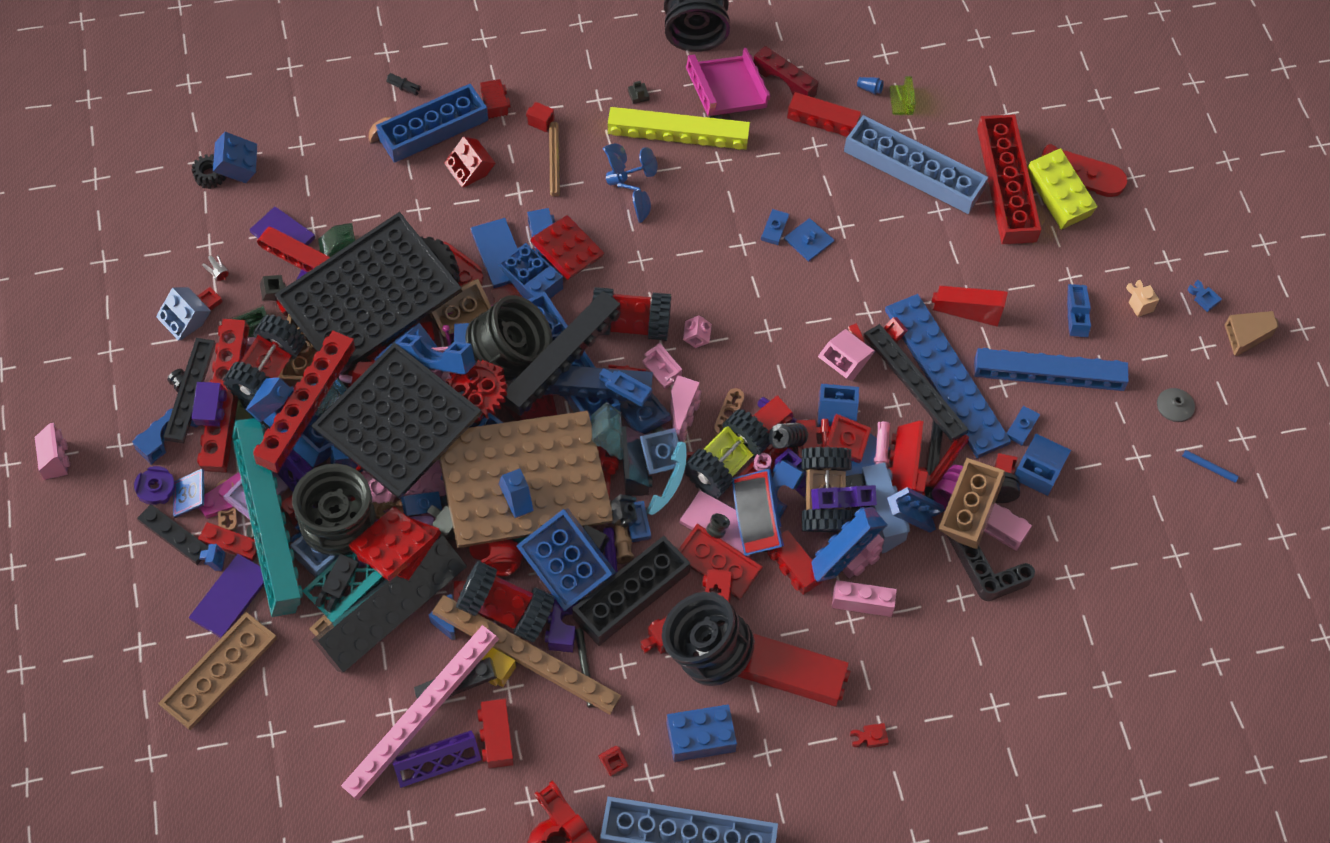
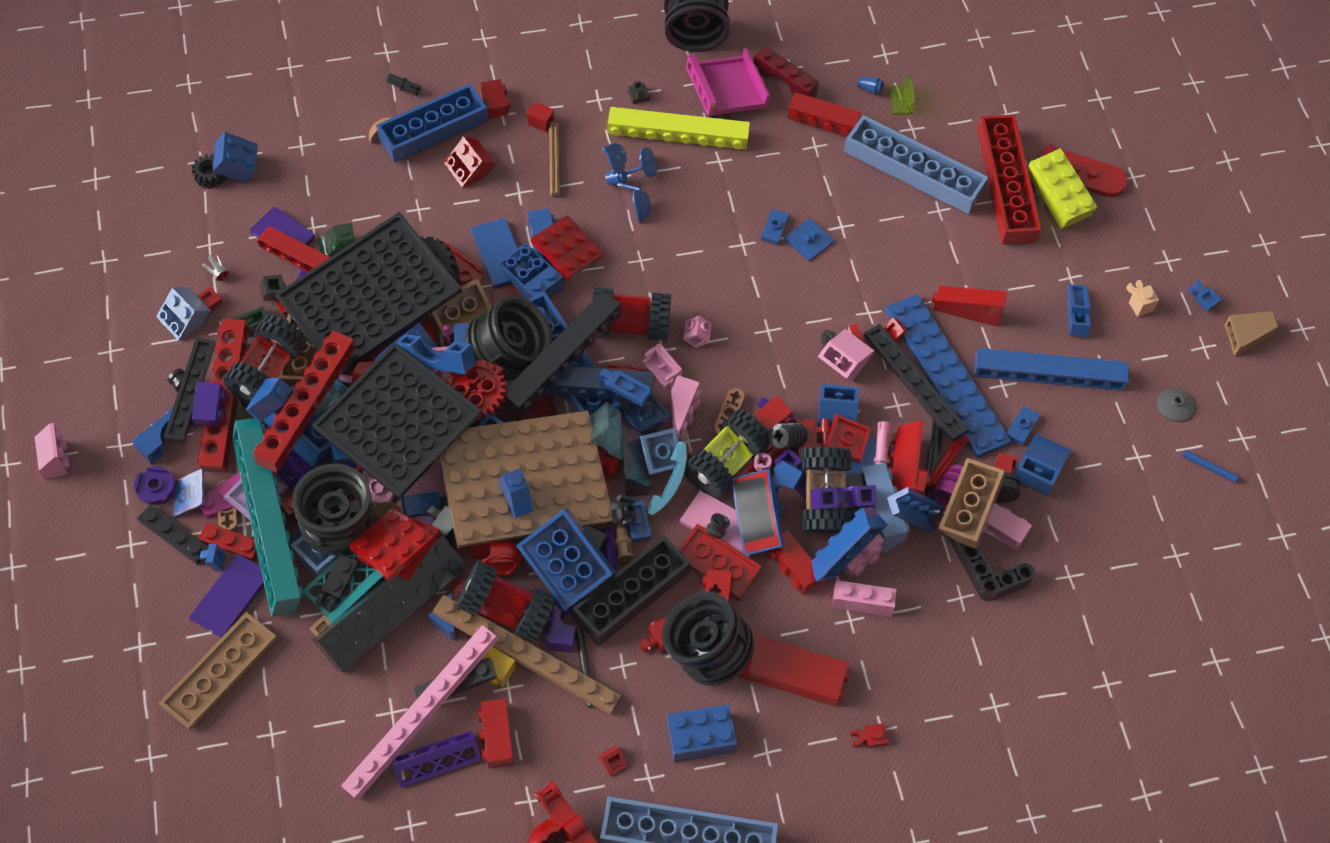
none -> pearl dark grey plate [821,330,836,346]

